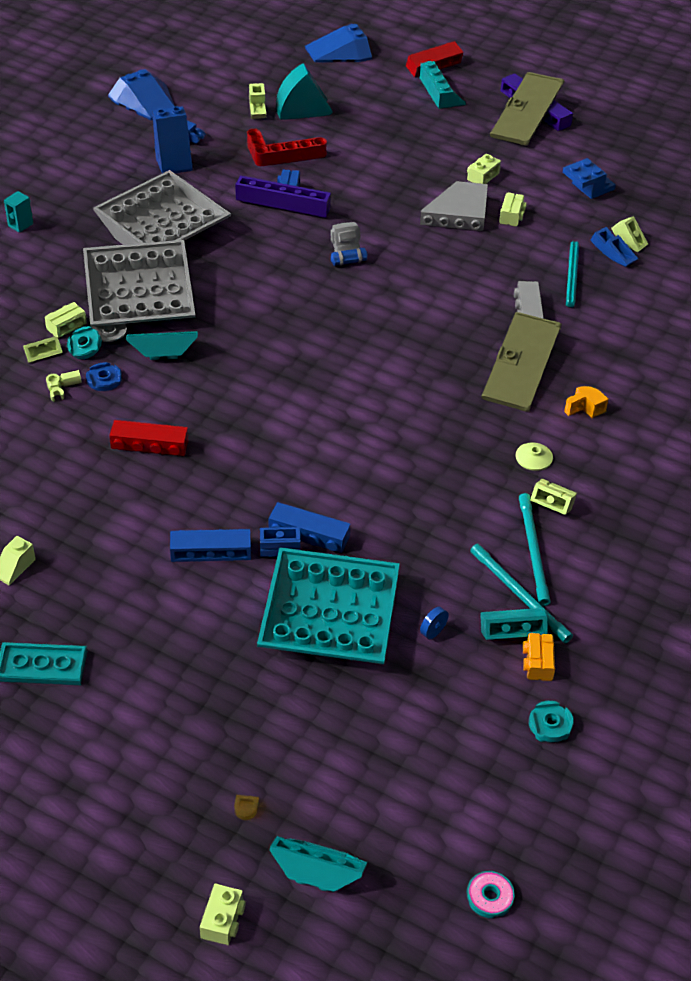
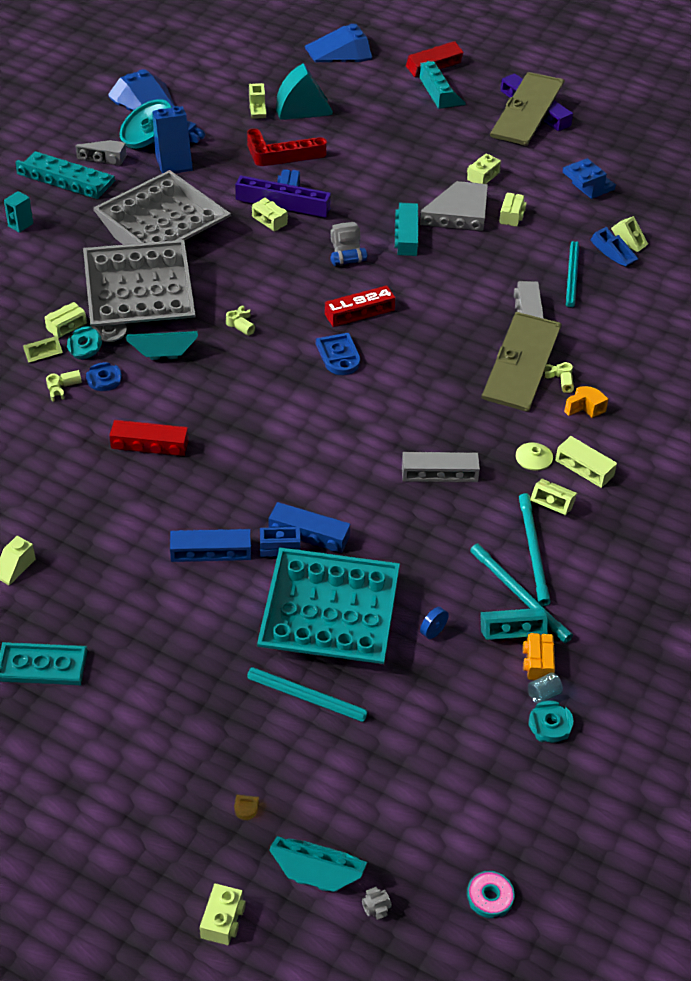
none -> teal bracket [15,151,115,199]
none -> light grey slope [76,140,127,166]
none -> teal dish [120,99,172,148]
none -> yellowish green bar [226,306,255,336]
none -> teal axle [248,667,367,722]
none -> yellowish green brick [252,198,288,232]
none -> blue tile [316,333,360,375]
none -> red brick [325,285,396,327]
none -> light grey gear [362,887,391,920]
none -> teal brick [395,203,418,256]
none -> light grey brick [402,452,480,482]
none -> clear light blue piece [528,672,563,704]
none -> yellowish green bar [544,362,574,393]
none -> yellowish green brick [555,436,617,488]

